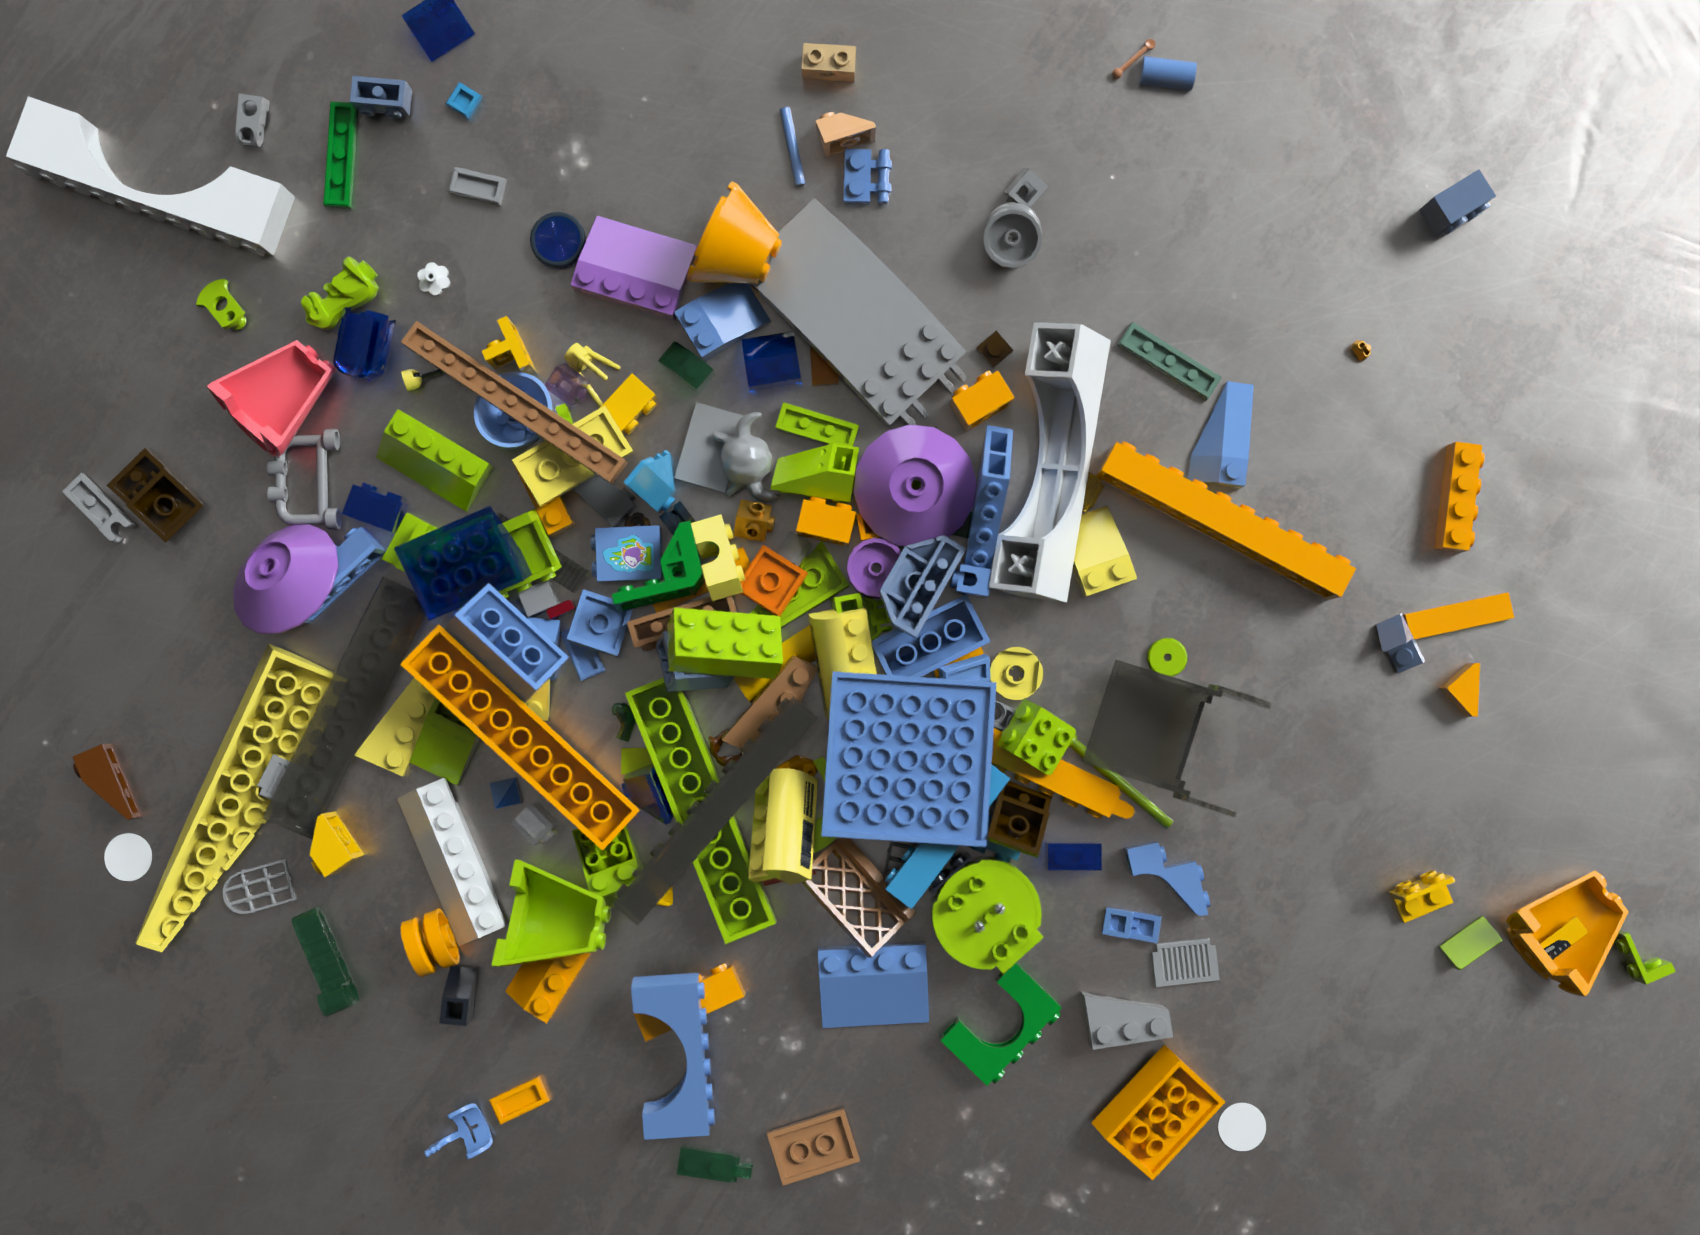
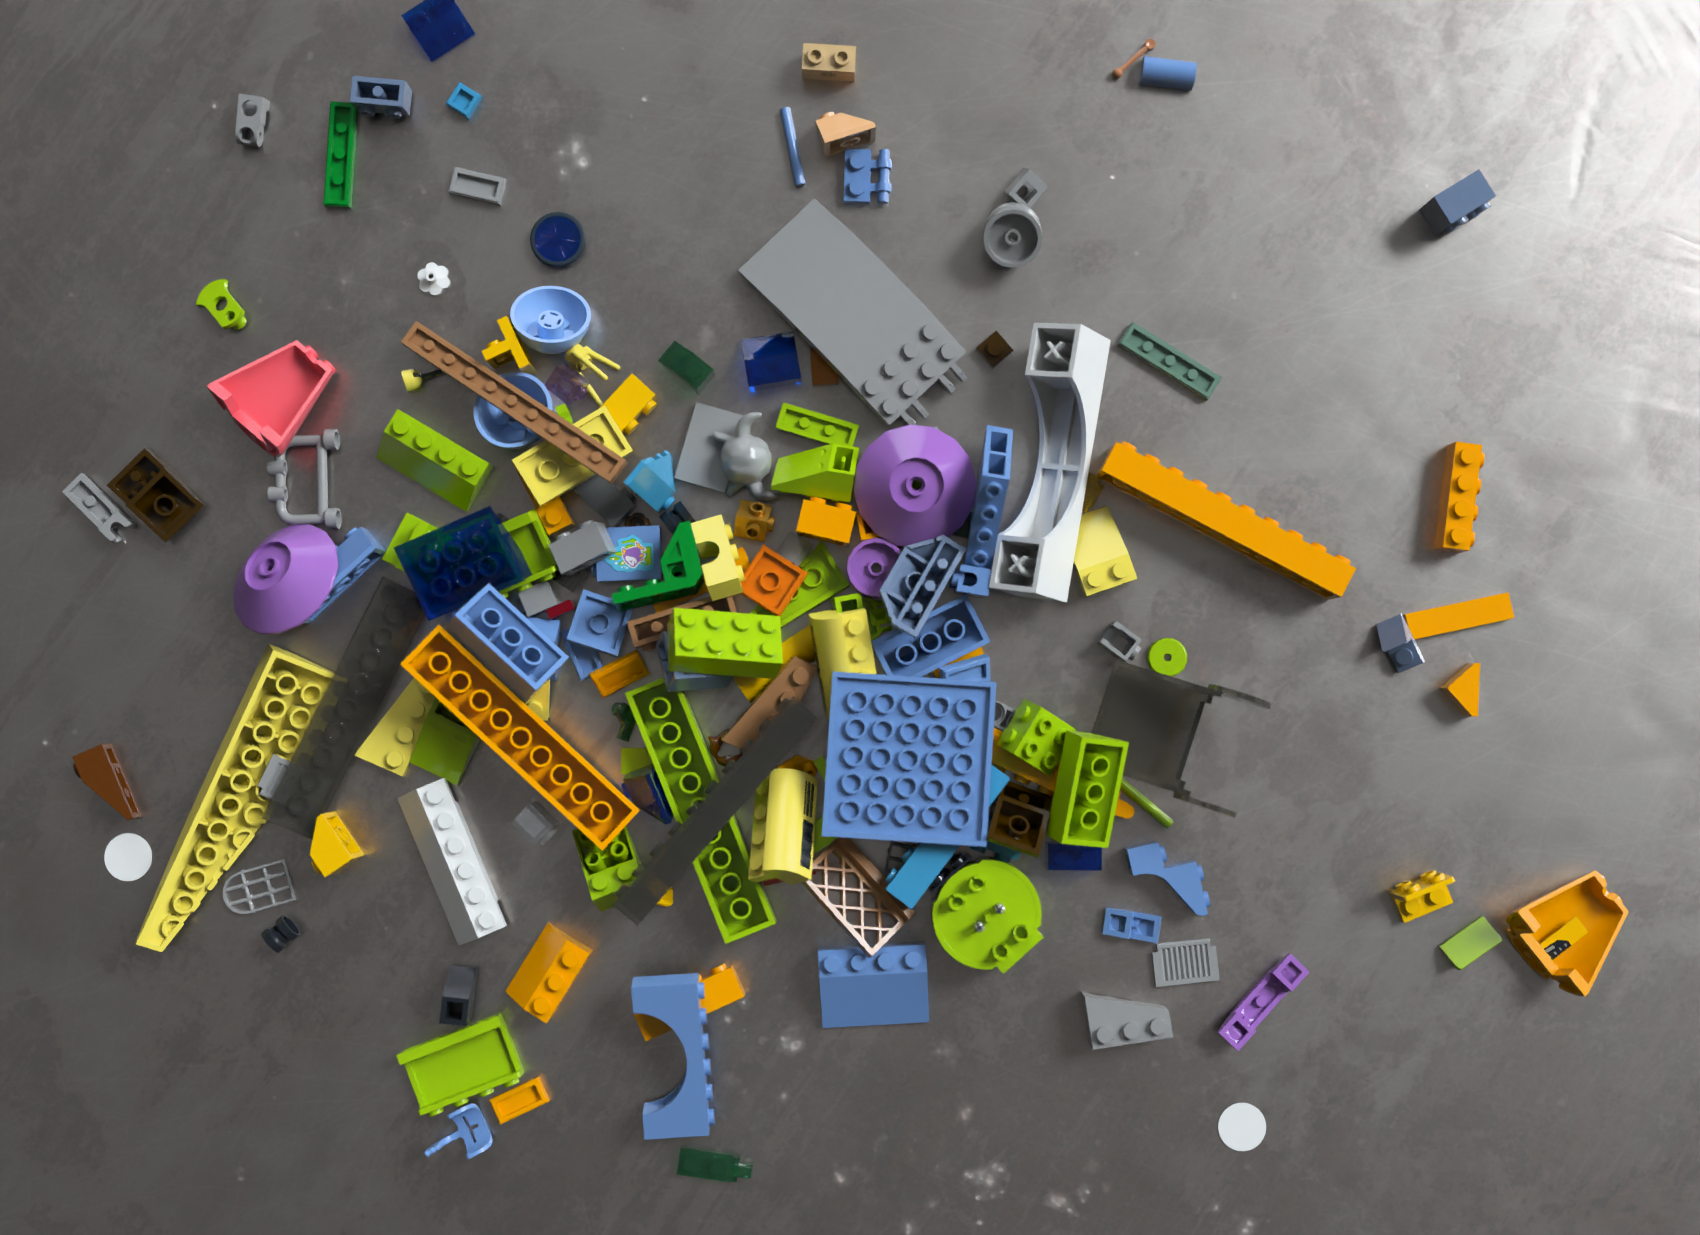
white arch [6,96,295,257] -> none
clear green beam [292,906,360,1017] -> none
lime animal [301,257,379,331] -> none
clear blue cylinder [332,307,396,380] -> none
clear blue brick [342,482,408,533] -> none
light orange wheel [401,908,460,978] -> none
tile [490,777,523,809] -> none
lime cone [491,859,611,967] -> none
medium lavender slope [571,216,698,321] -> none
medium blue slope [674,283,771,362] -> none
light orange cone [686,181,782,284] -> none
medium nougat plate [767,1108,860,1186] -> none
green arch [939,963,1062,1086] -> none
light orange brick [949,370,1015,433] -> none
light yellow plate [990,647,1043,700] -> none
light orange slope [1091,1044,1225,1180] -> none
medium blue wedge [1187,381,1254,489] -> none
pearl gold rock [1352,340,1371,361] -> none
lime bracket [1615,930,1676,985] -> none
none -> black wheel [261,915,300,953]
none -> lime panel [396,1012,524,1117]
none -> light blue piece [510,286,591,354]
none -> light grey brick [549,520,617,576]
none -> light orange tile [590,649,650,698]
none -> lime slope [1046,730,1129,848]
none -> light grey window [1097,621,1142,662]
none -> medium lavender slope [1218,953,1309,1051]

